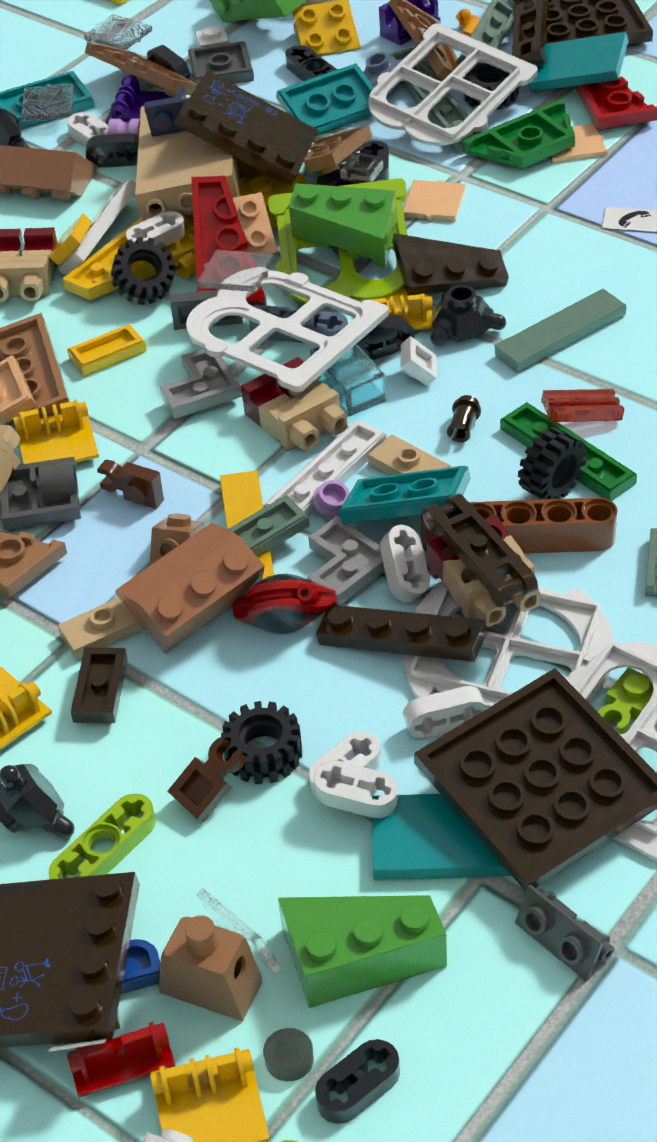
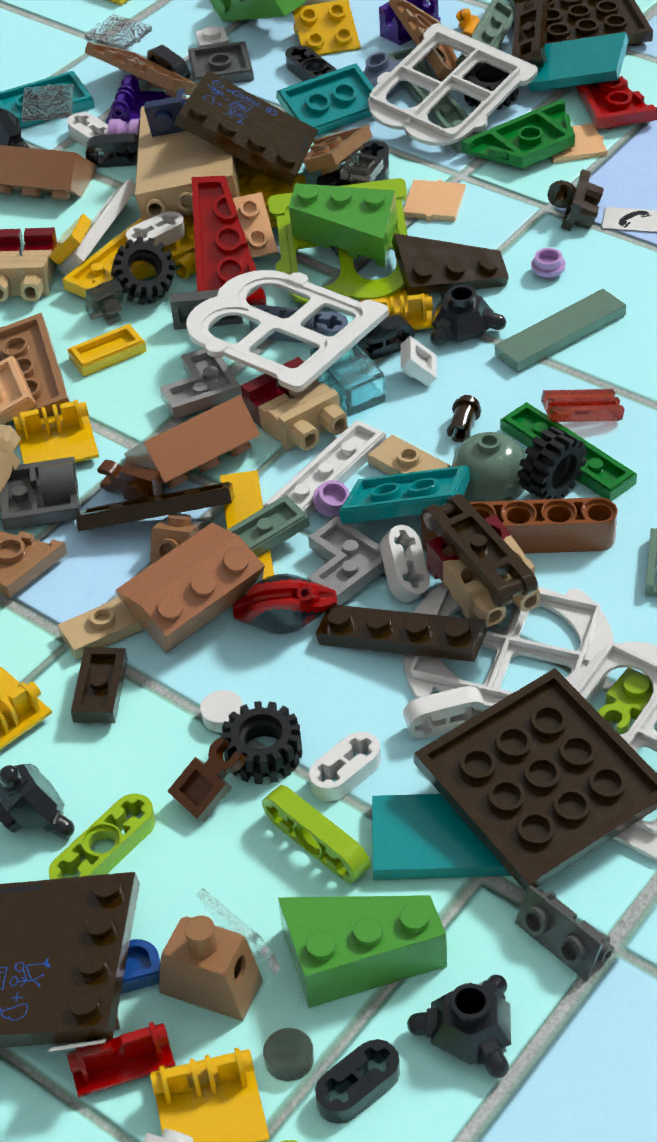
clear piece [197,249,274,292] -> none
white beam [313,760,398,818] -> none
none -> dark brown tile [76,482,234,531]
none -> clear smoke tile [85,278,123,326]
none -> nougat slope [124,395,260,489]
none -> white tile [200,690,243,733]
none -> lime beam [262,785,371,883]
none -> black rock [407,974,511,1078]
none -> sand green cylinder [451,432,526,502]
none -> lavender plate [531,248,566,279]
none -> dark brown hips [547,169,604,231]

